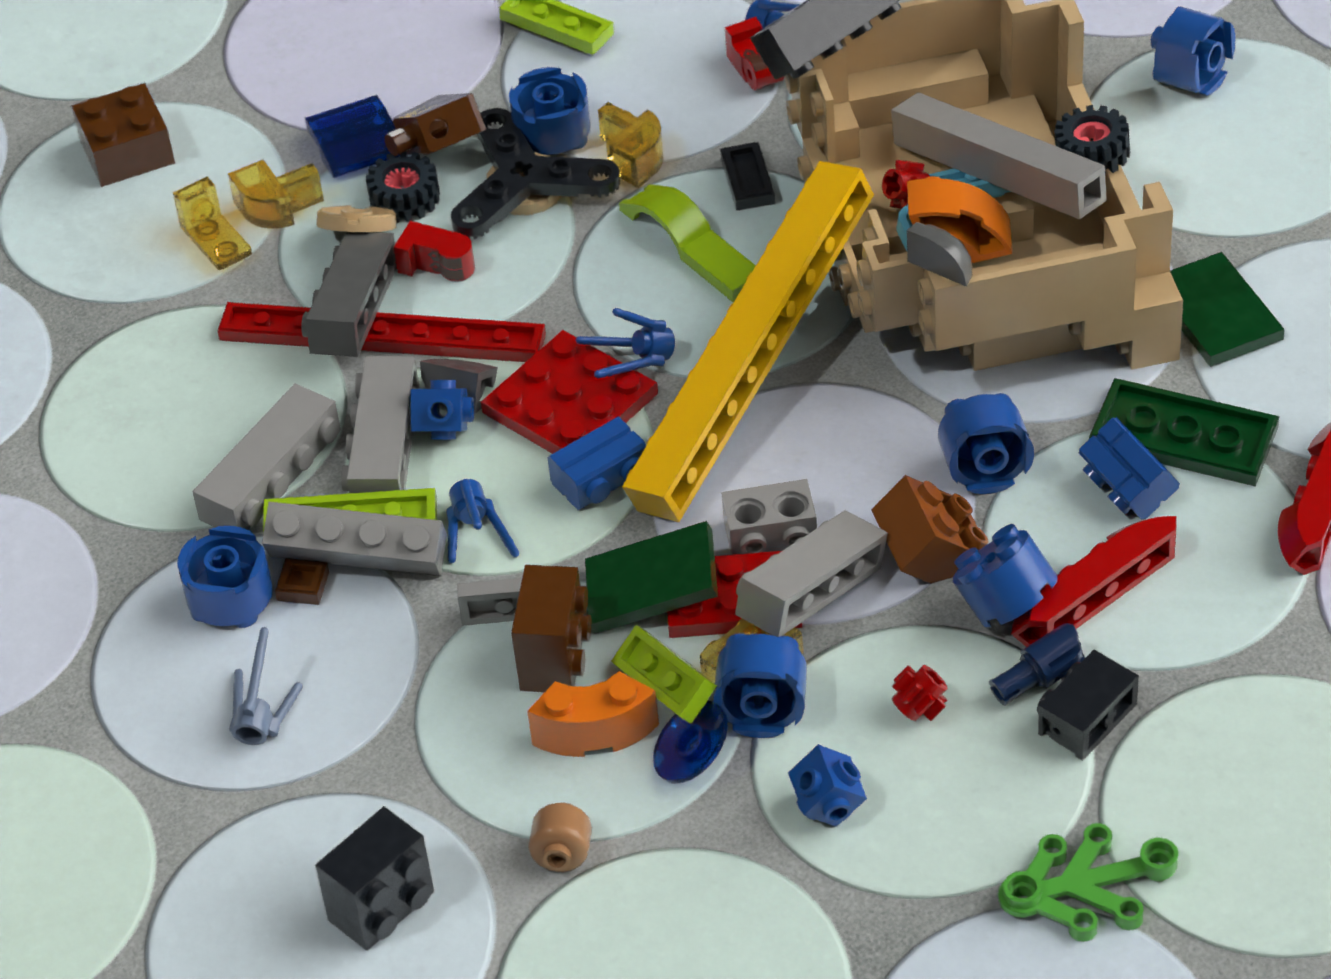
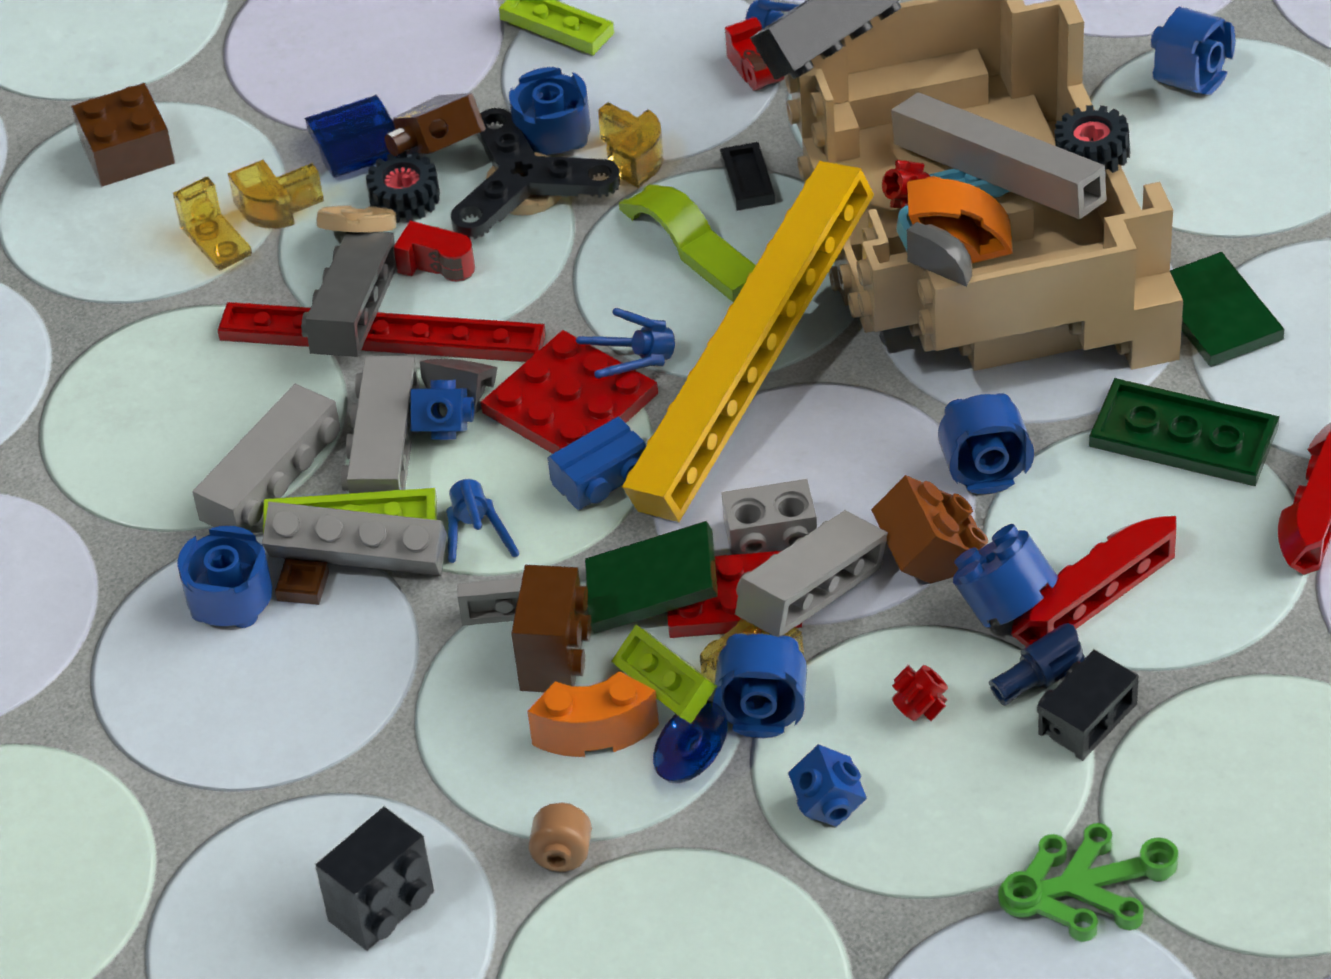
sand blue plant [229,627,303,745] -> none
blue brick [1078,417,1180,520] -> none

